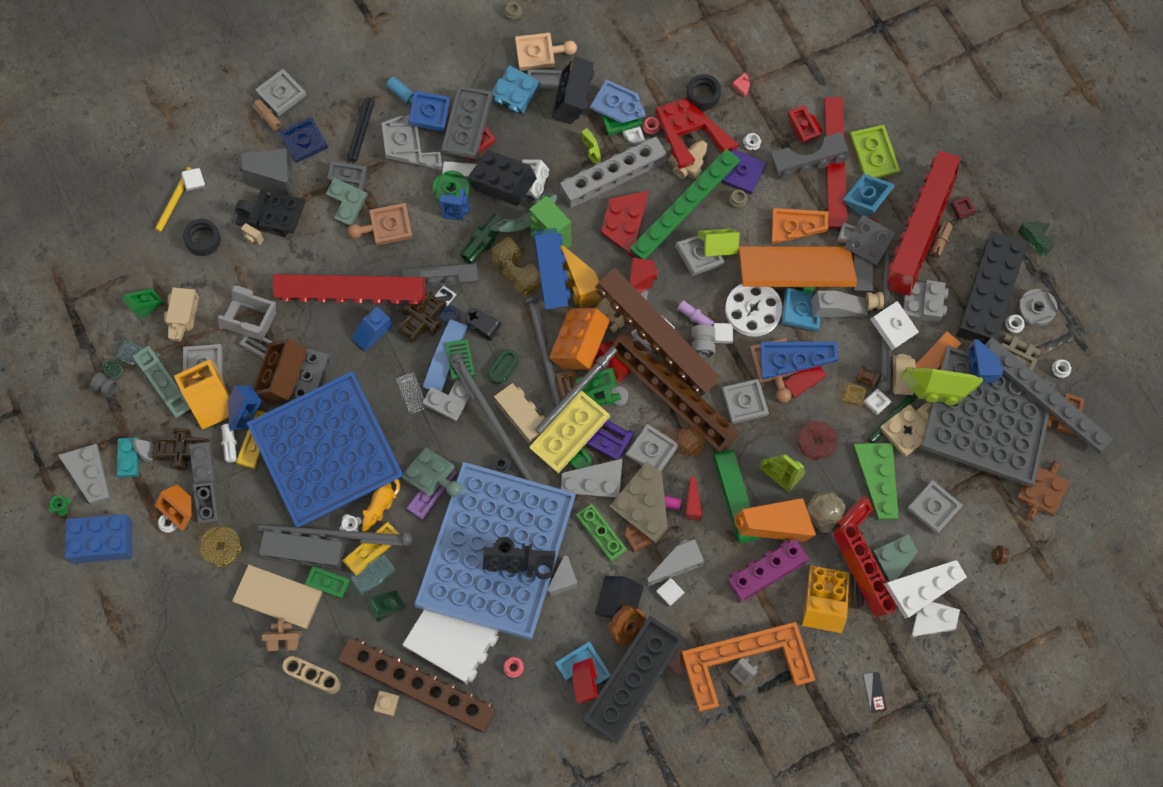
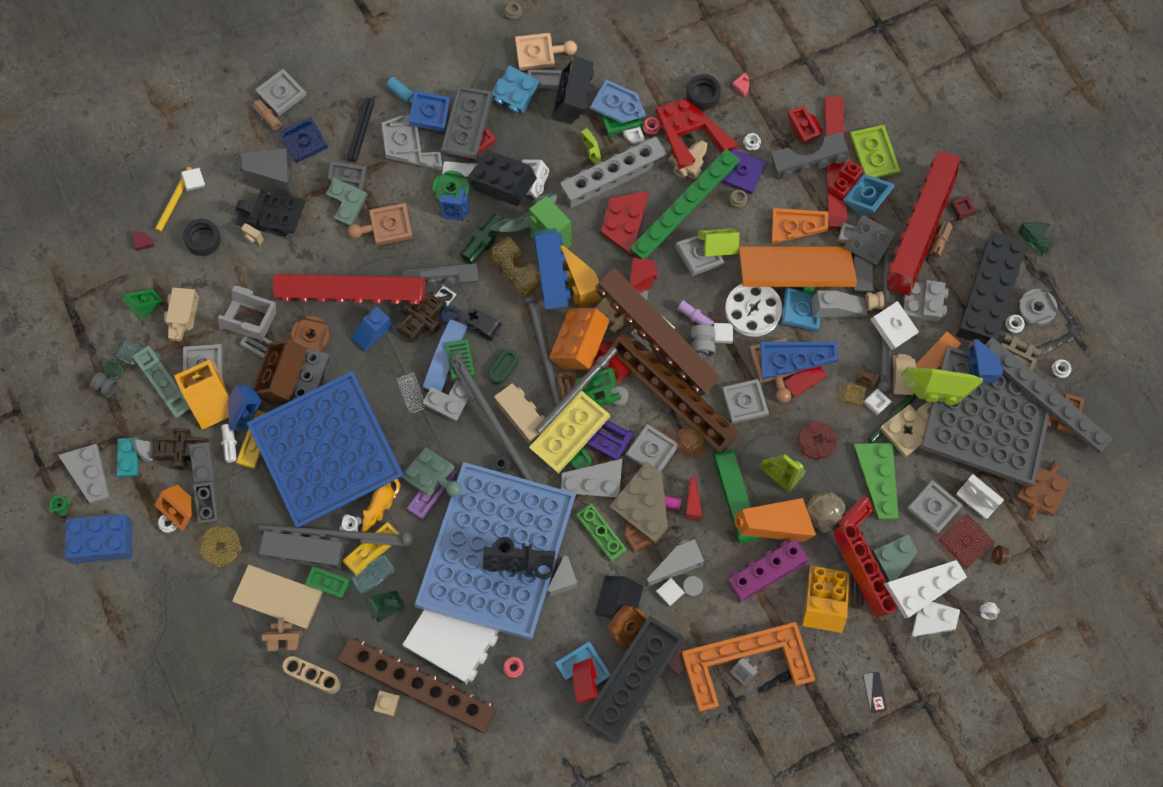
none -> dark red tile [132,231,155,251]
none -> dark orange plate [291,316,330,352]
none -> light grey tile [683,576,703,597]
none -> red slope [827,160,864,200]
none -> clear red plate [938,514,996,569]
none -> white bracket [956,474,1004,519]
none -> white plate [979,602,1000,620]

